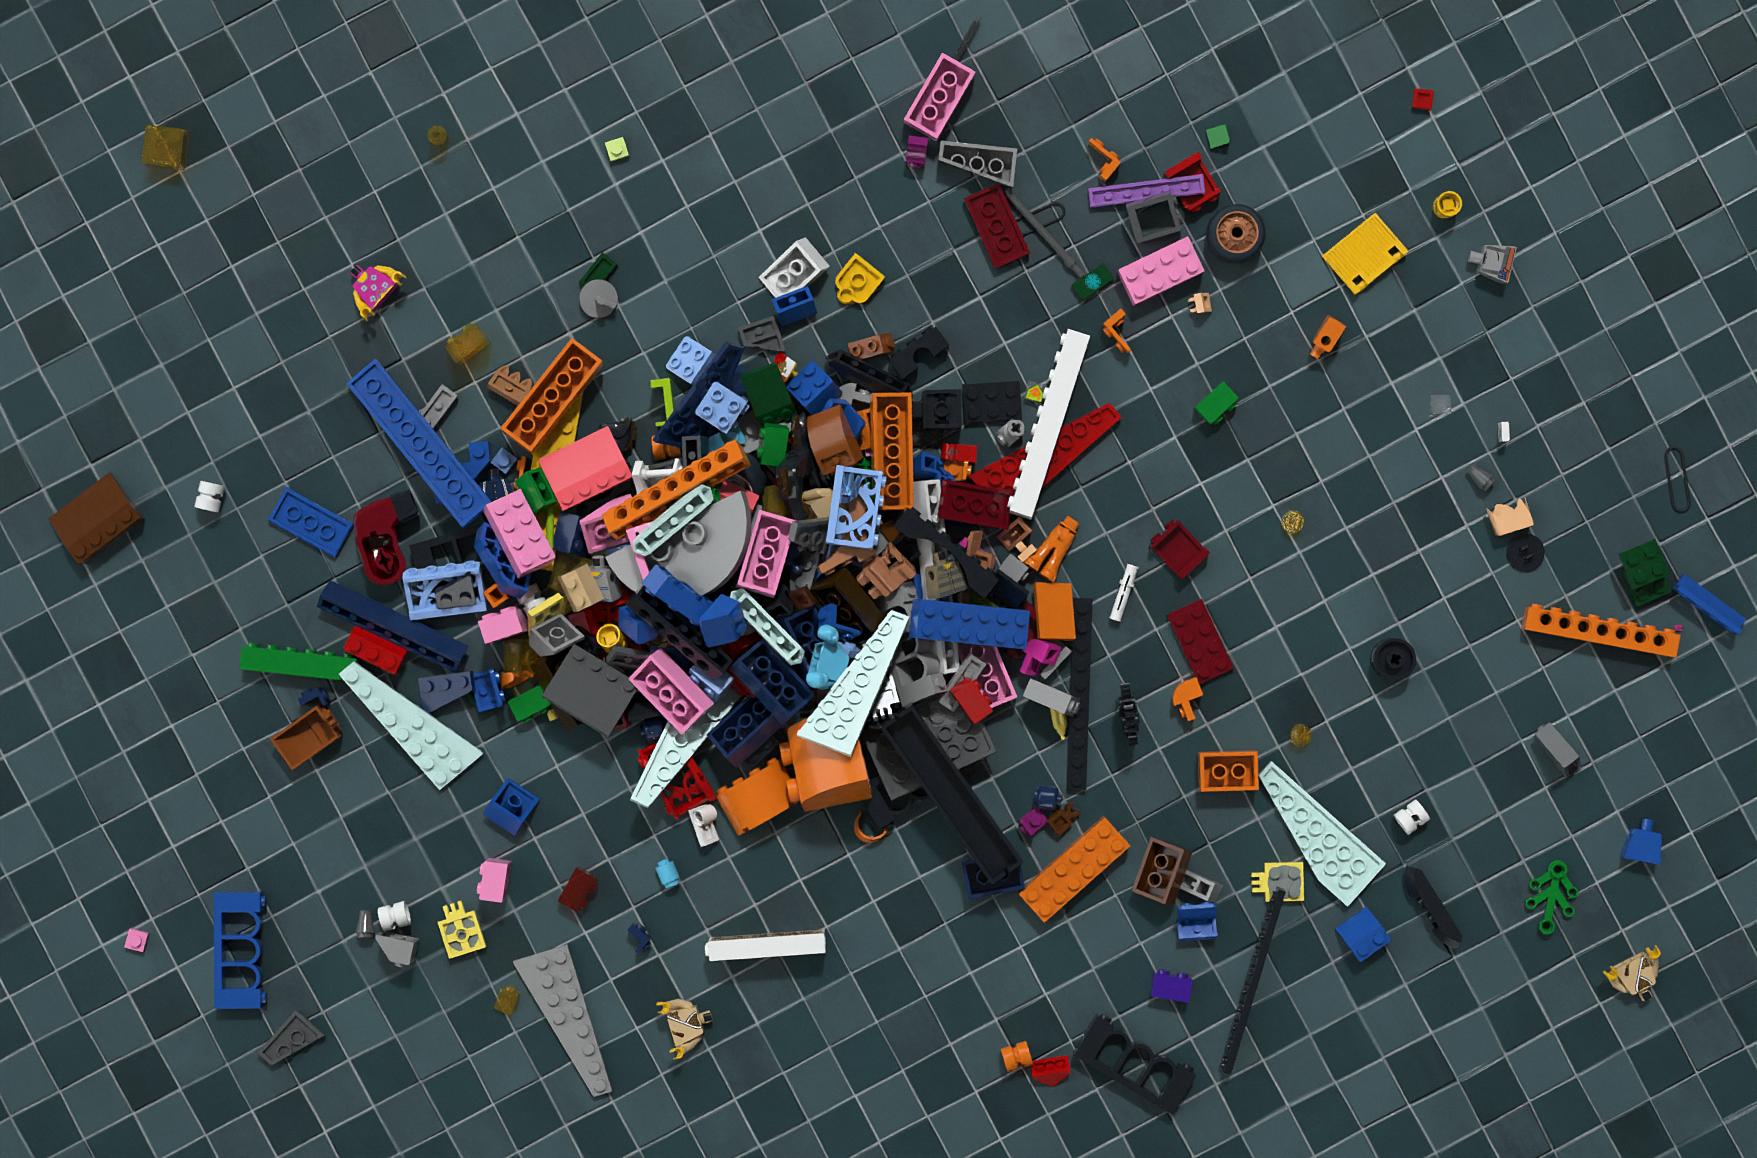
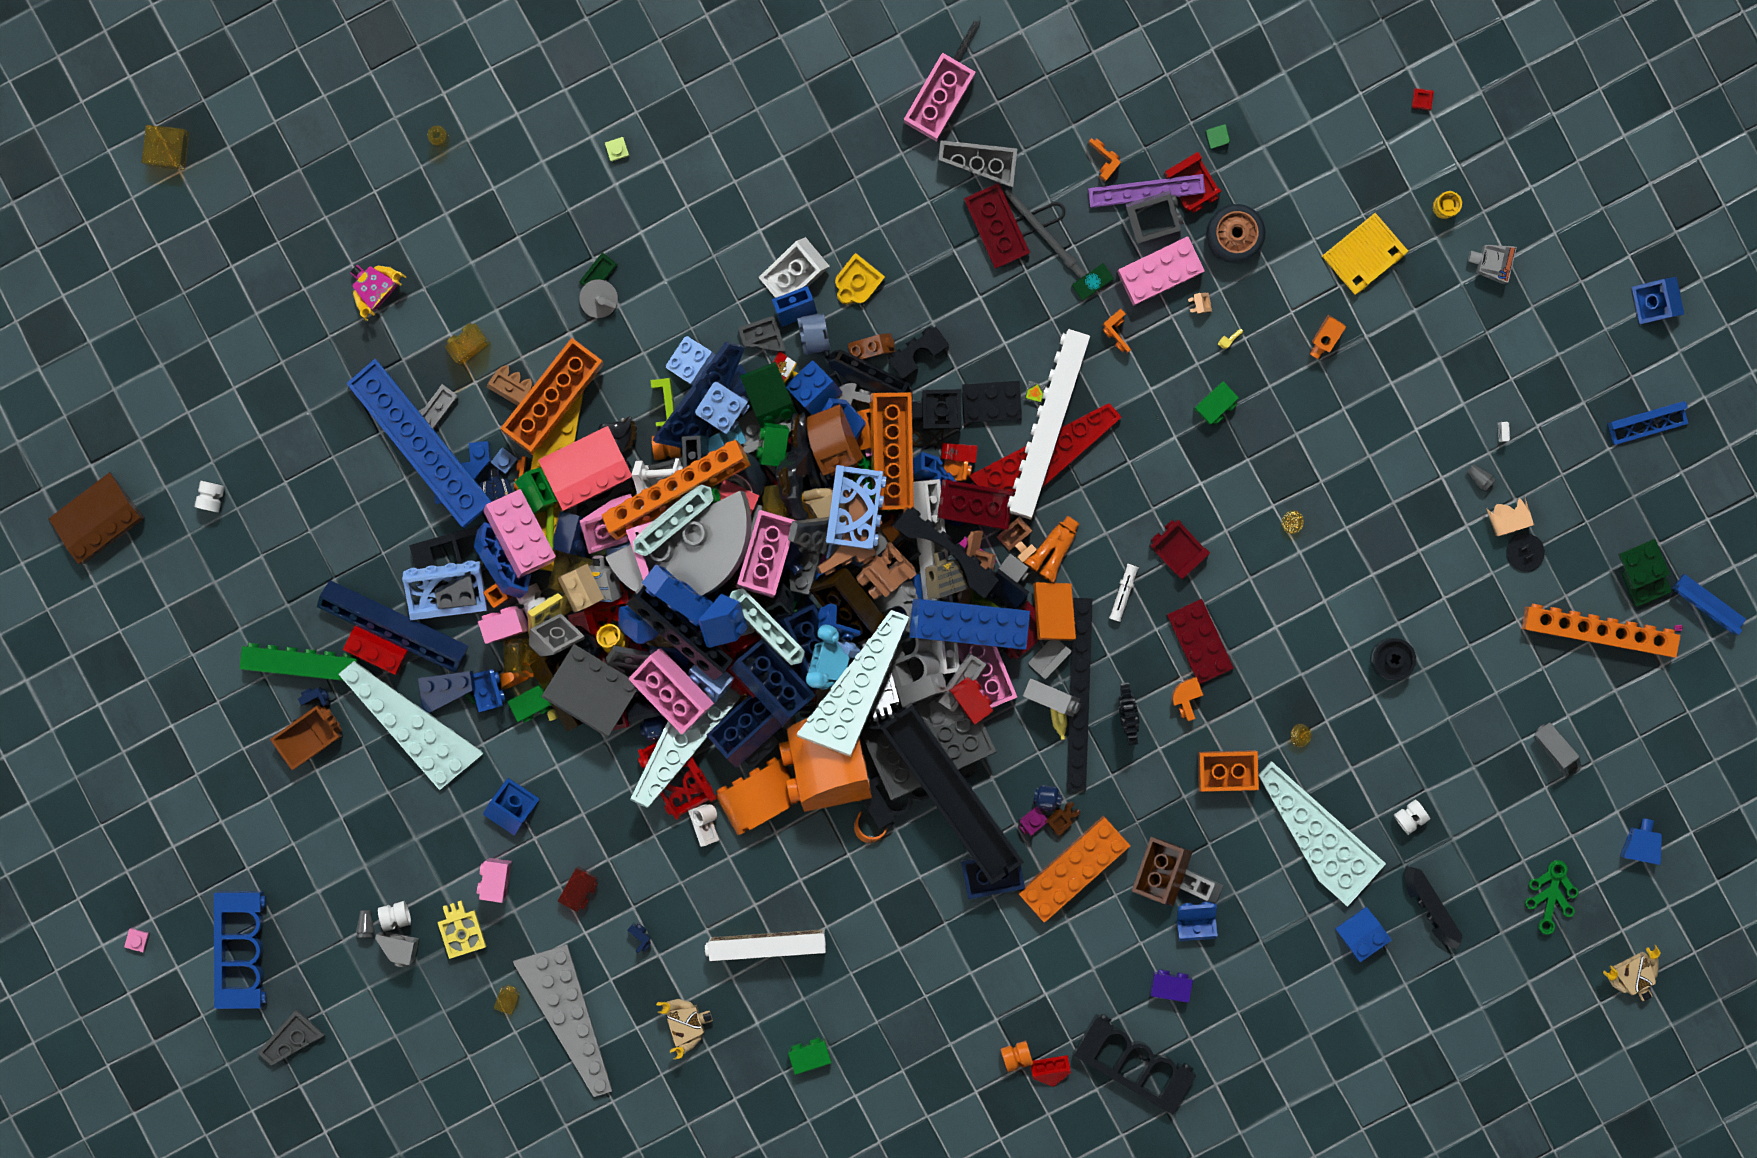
blue tile [268,487,354,557] -> none
dark red piece [353,490,420,585] -> none
medium azure brick [655,858,680,888] -> none
copper plate [789,586,816,611] -> none
flat silver piece [842,472,863,502] -> none
magenta arch [905,136,928,169] -> none
light grey connector [996,419,1025,447] -> none
dark pink brick [1020,639,1062,676] -> none
black plate [1220,887,1286,1075] -> none
piece [1251,862,1304,902] -> none
clear slope [1430,395,1452,414] -> none
black piece [1664,446,1691,512] -> none
none -> green brick [788,1037,832,1075]
none -> sand blue brick [797,313,831,355]
none -> light yellow hand [1218,329,1243,349]
none -> blue fence [1607,401,1689,445]
none -> blue slope [1632,277,1684,324]

